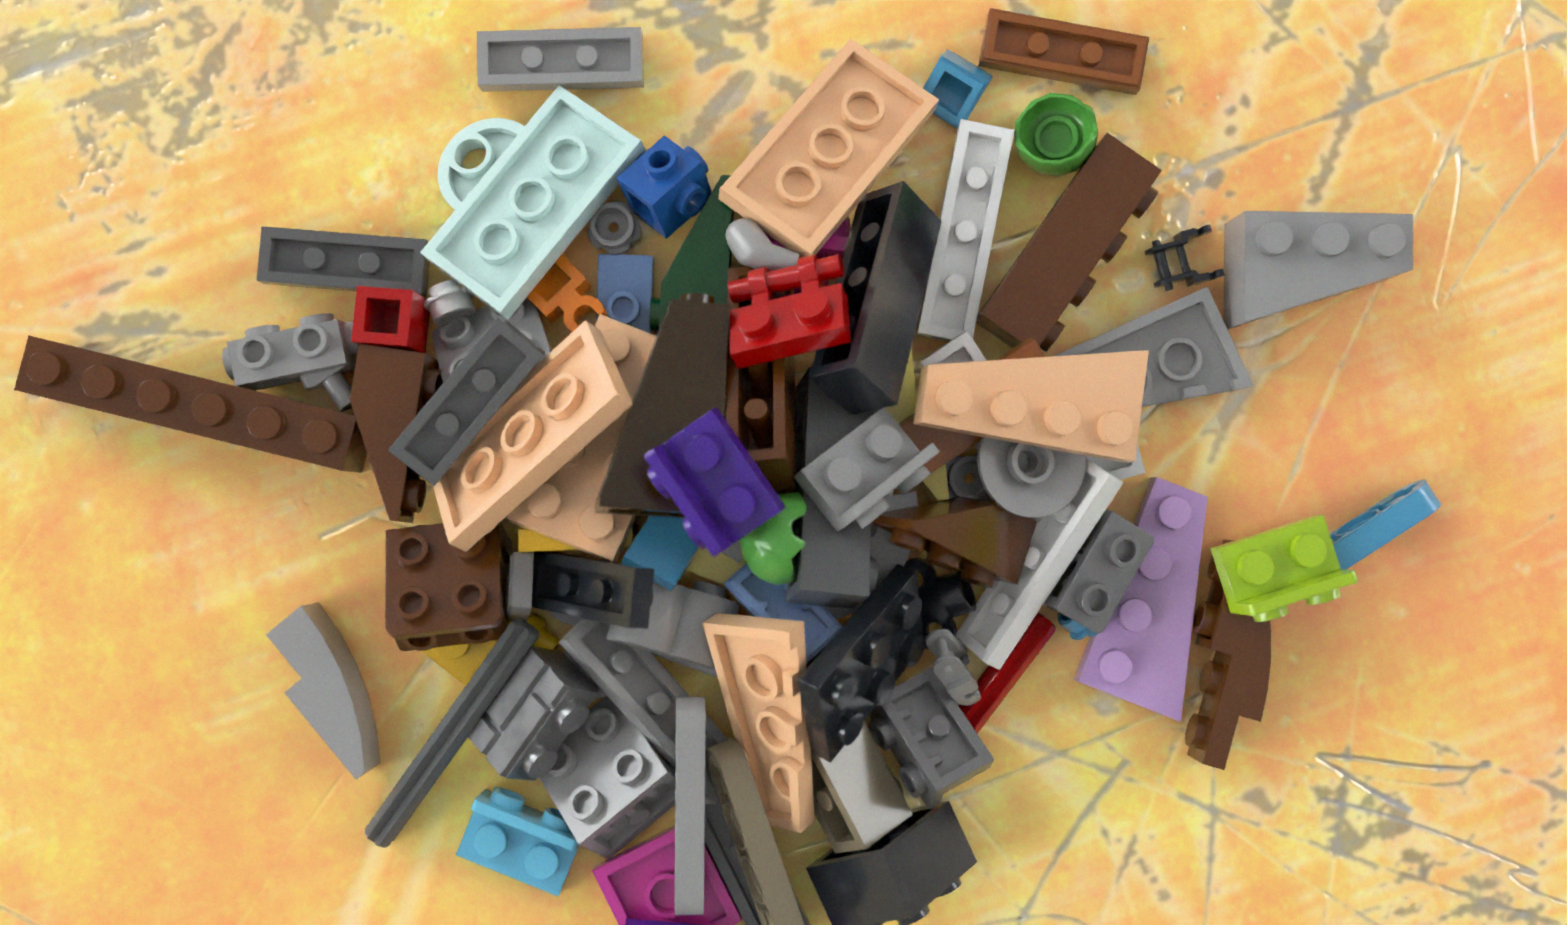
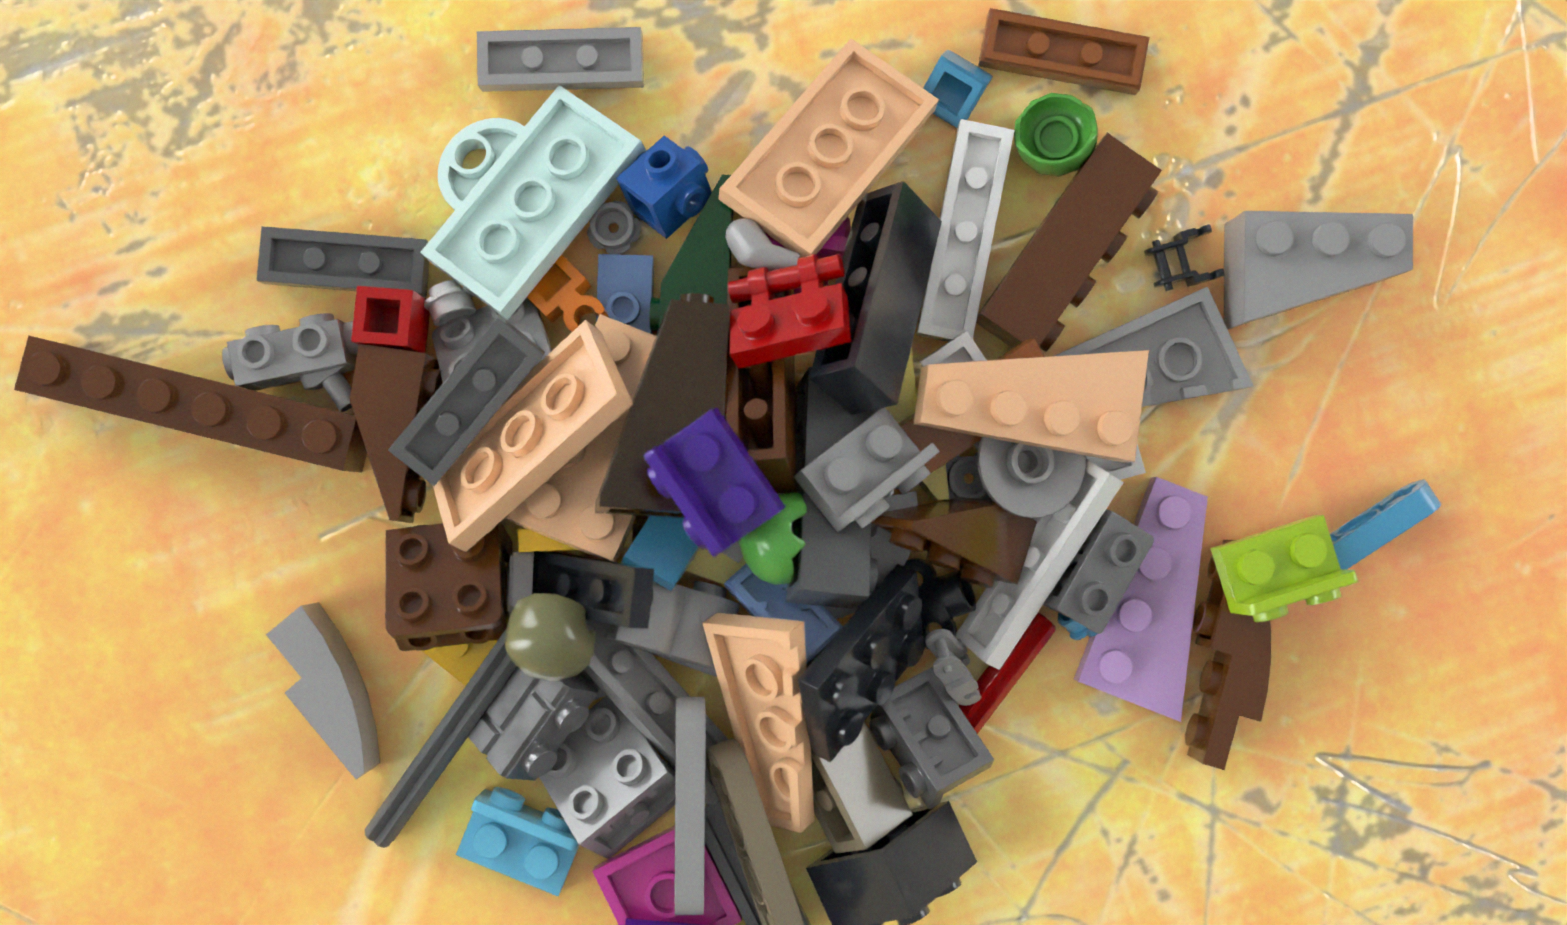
none -> olive hair [505,593,596,682]

